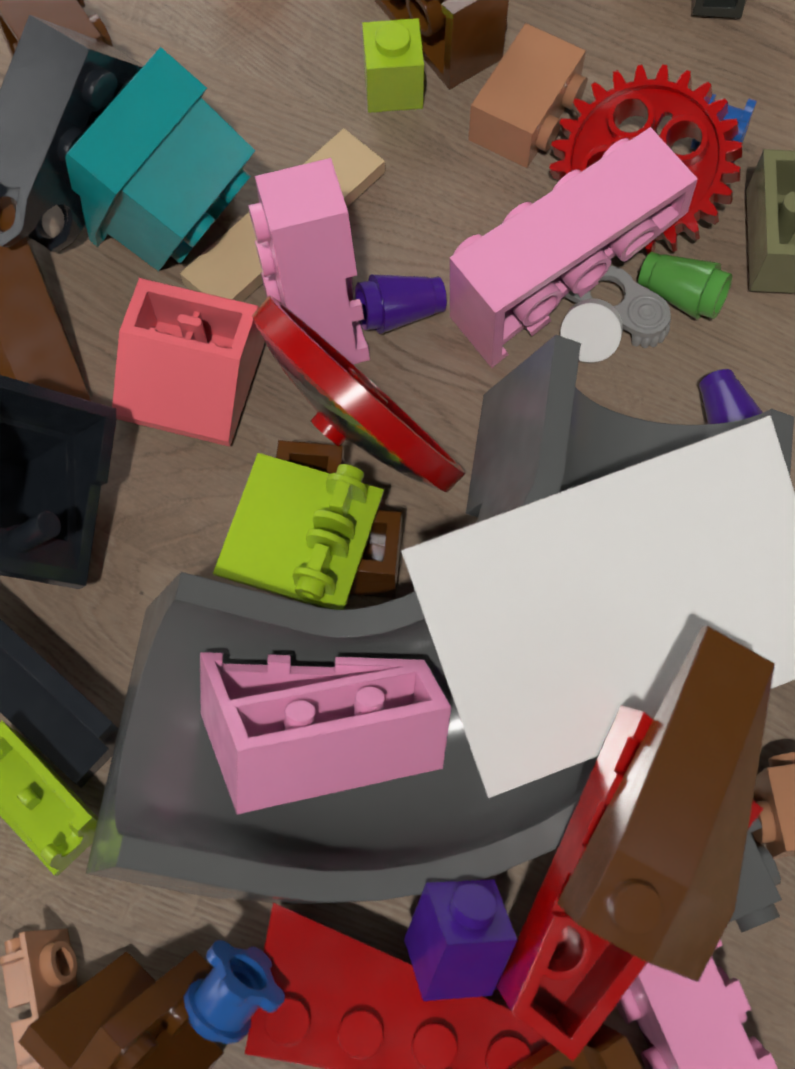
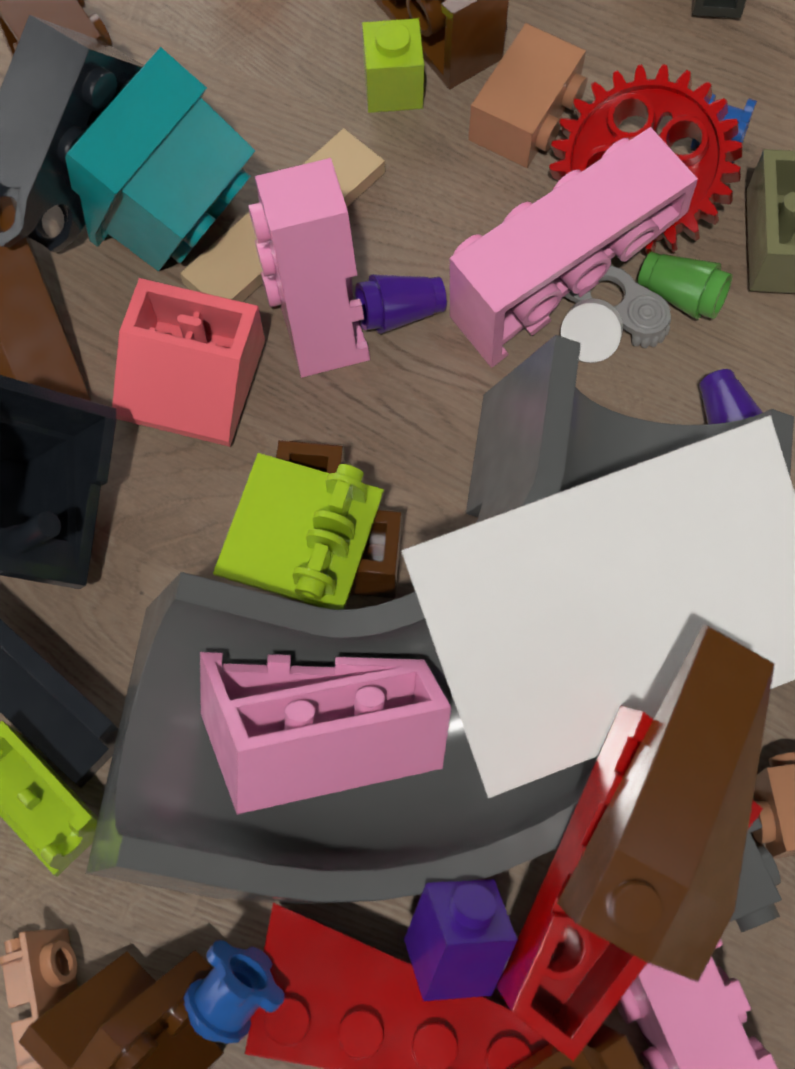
red dish [252,296,465,493] -> none

